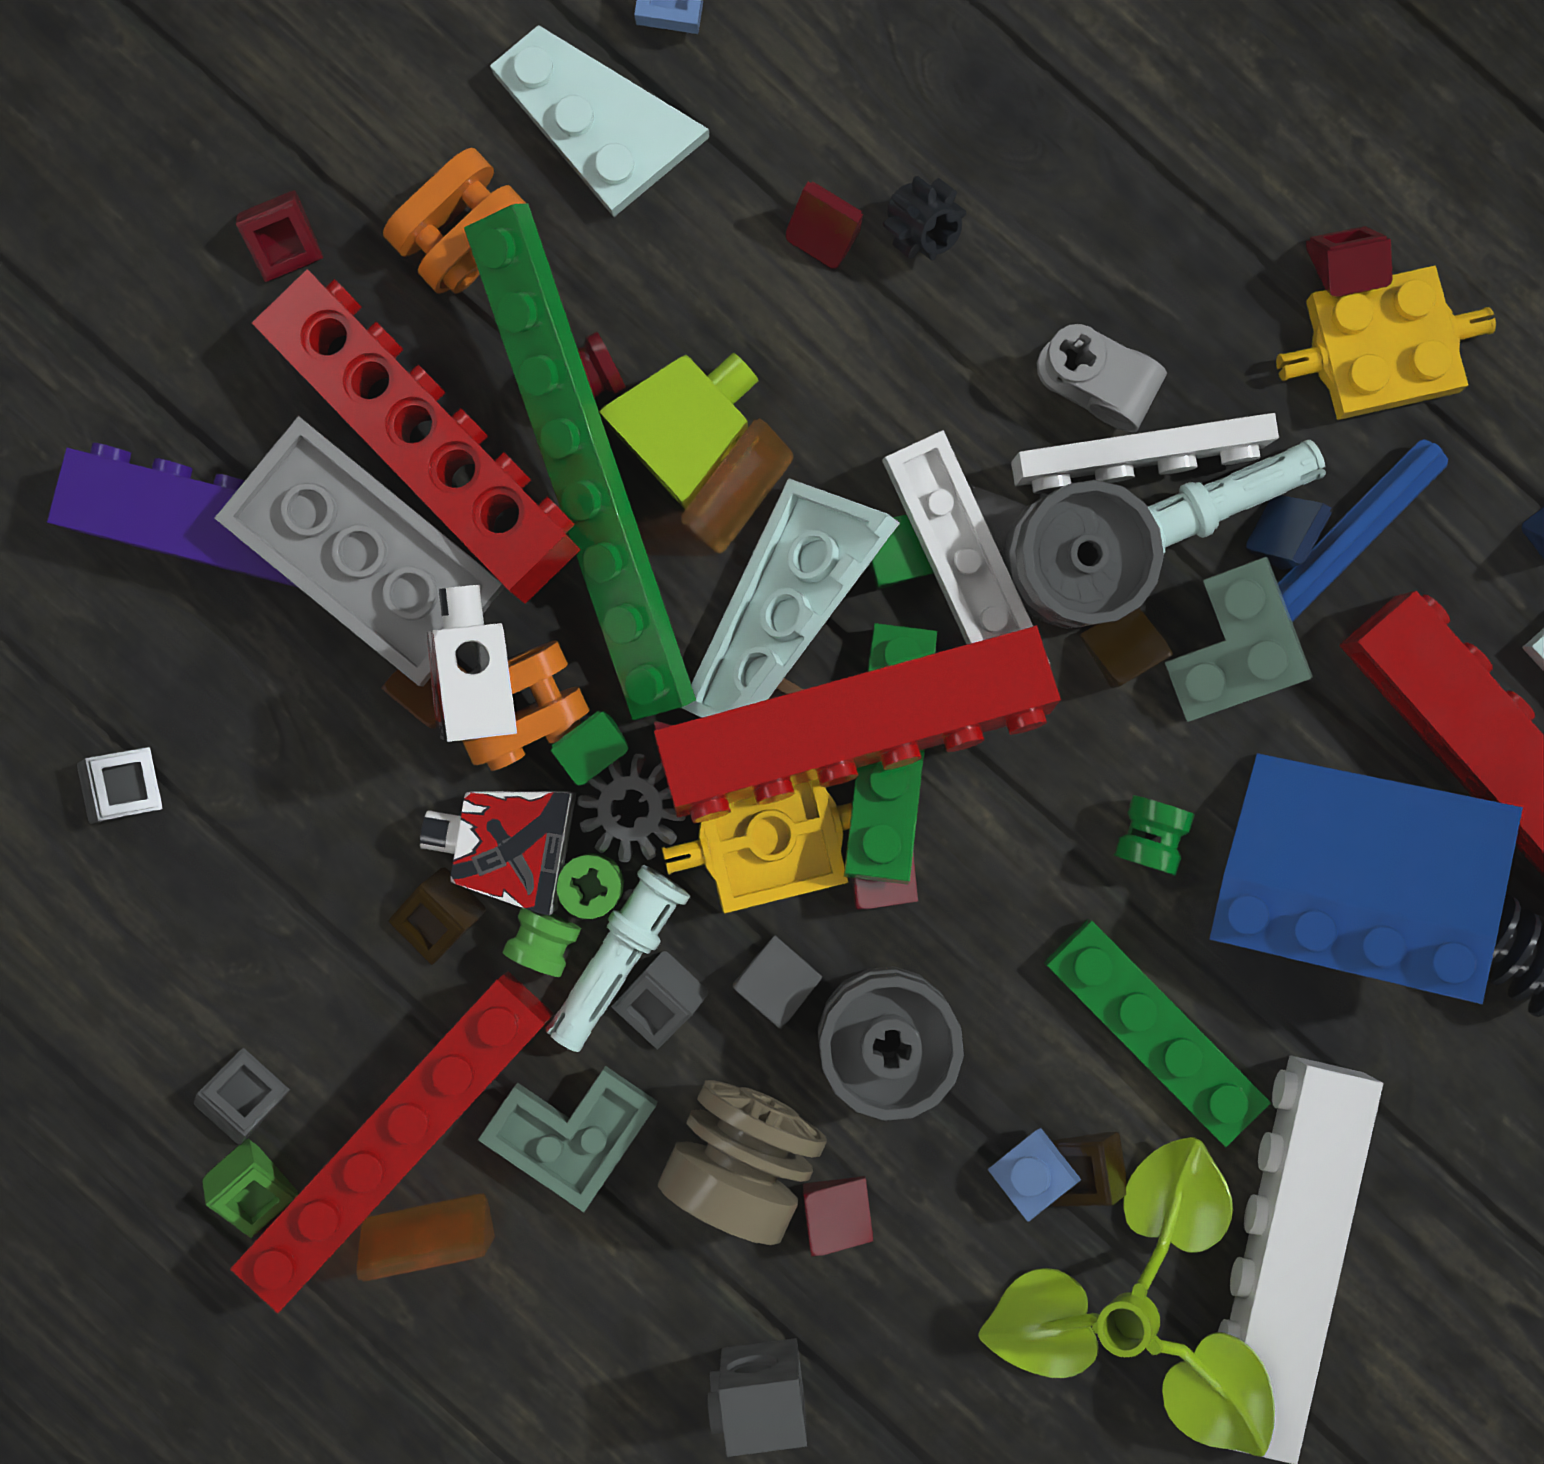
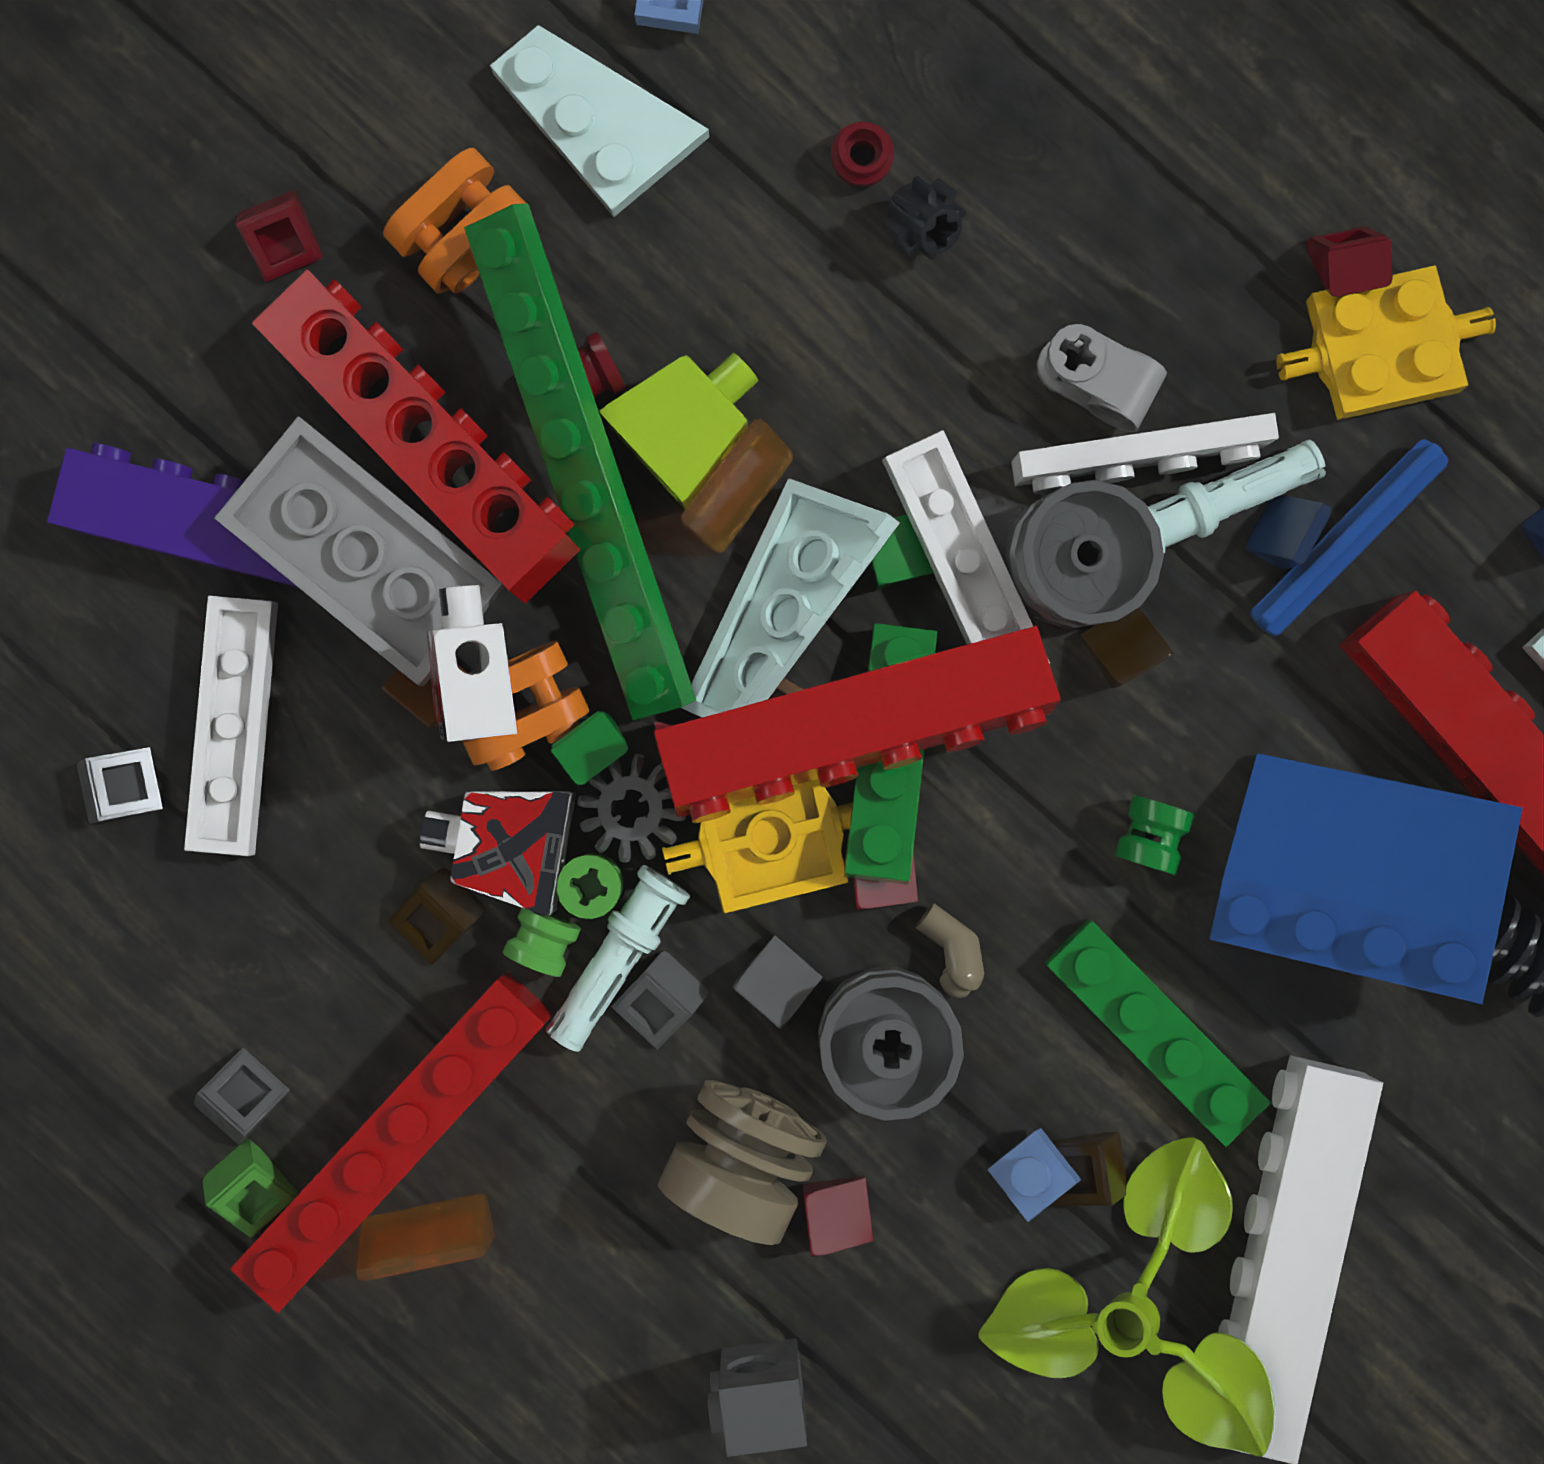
sand green plate [478,1066,658,1212] -> none
dark red slope [786,181,863,269] -> none
sand green plate [1165,557,1313,722] -> none
none -> white plate [184,596,278,856]
none -> dark red plate [831,122,894,187]
none -> dark tan arm [915,903,985,998]

